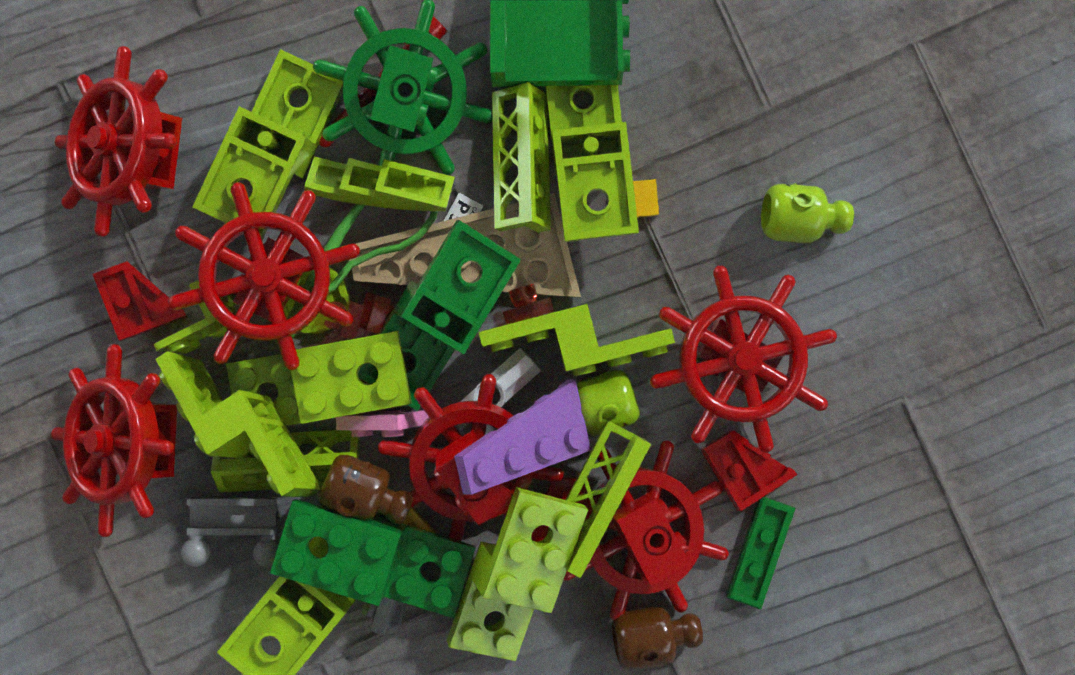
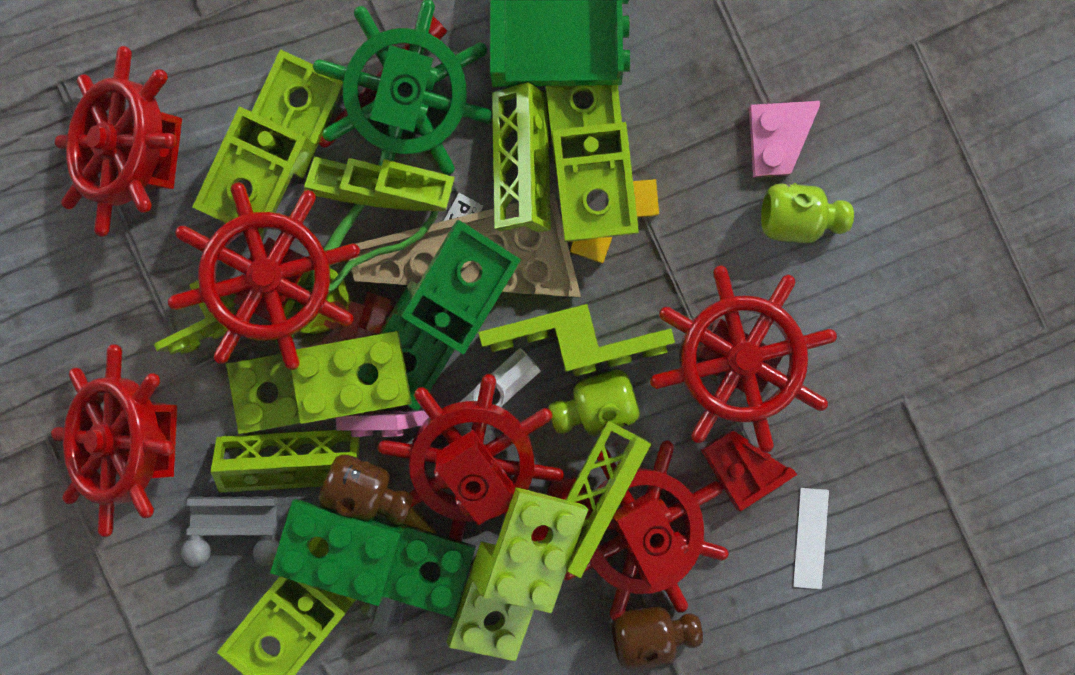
red wing [92,261,188,342] -> none
lime bracket [155,351,321,497] -> none
medium lavender wing [454,379,591,495] -> none
clear red tile [503,283,554,325] -> none
green tile [725,497,796,610] -> none
none -> yellow tile [570,237,612,264]
none -> bright pink wing [749,101,820,178]
none -> white sticker [793,488,829,589]

